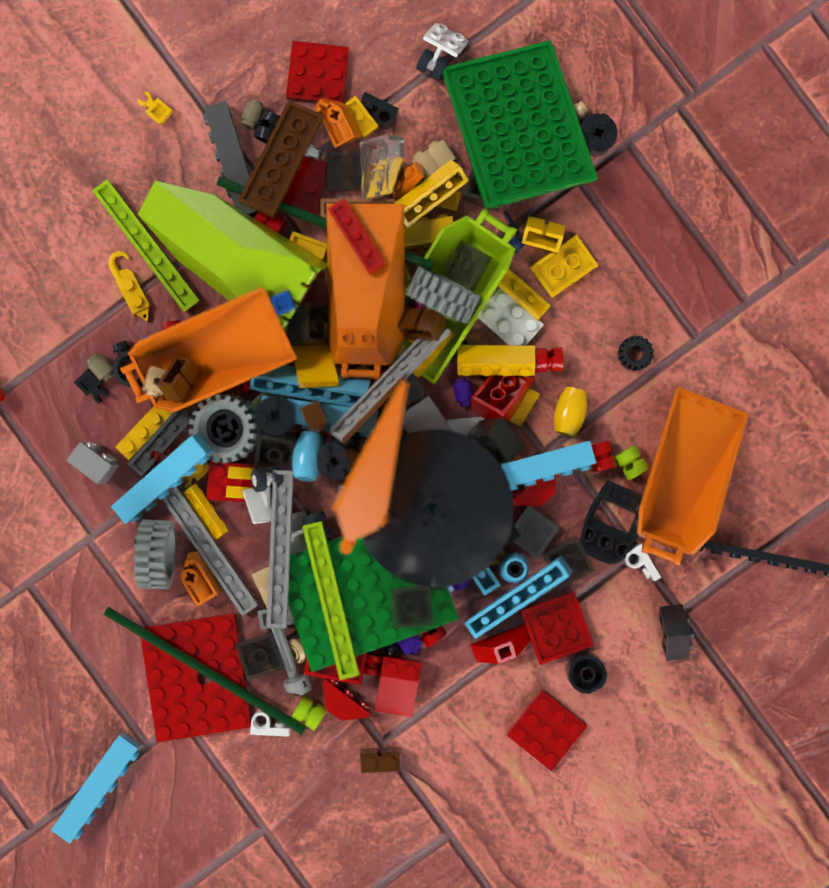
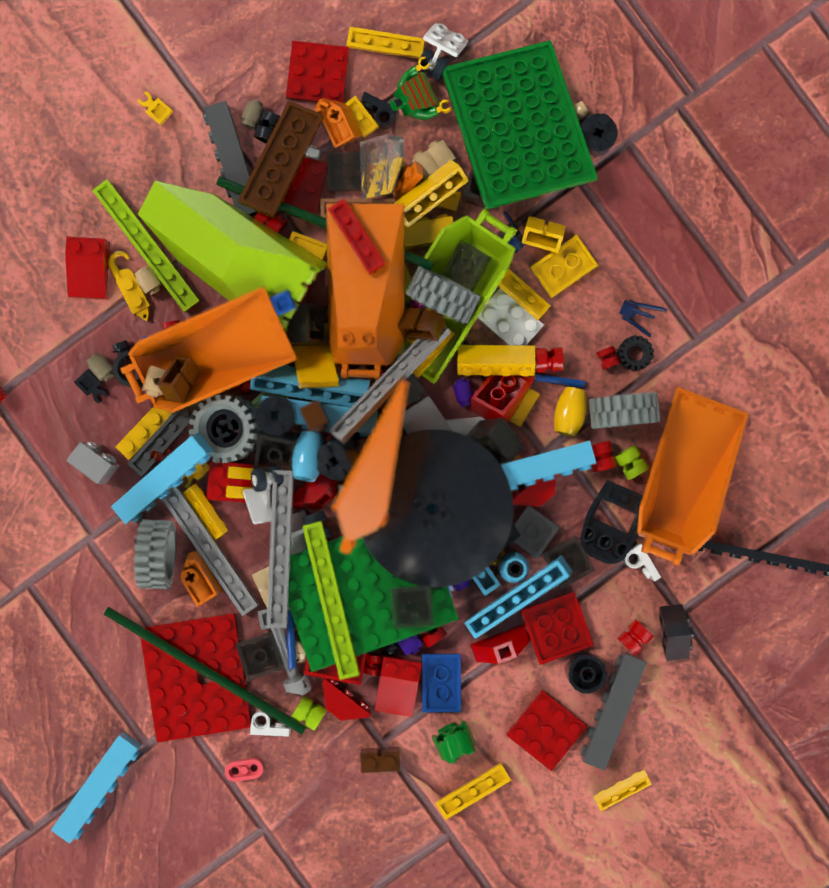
none -> red slope [65,236,110,299]
none -> tan brick [135,266,162,296]
none -> coral plate [225,758,264,782]
none -> blue piece [286,610,296,669]
none -> red slope [292,473,337,509]
none -> yellow plate [347,27,425,59]
none -> green torso [390,57,451,121]
none -> blue plate [422,653,461,712]
none -> green brick [432,720,476,764]
none -> yellow plate [435,762,511,820]
none -> blue piece [534,373,585,388]
none -> dark grey brick [580,651,647,771]
none -> light grey wheel [589,392,660,429]
none -> yellow plate [593,770,652,811]
none -> red wheel [596,346,621,370]
none -> red wheel [617,619,654,656]
none -> dark blue plant [619,300,667,337]

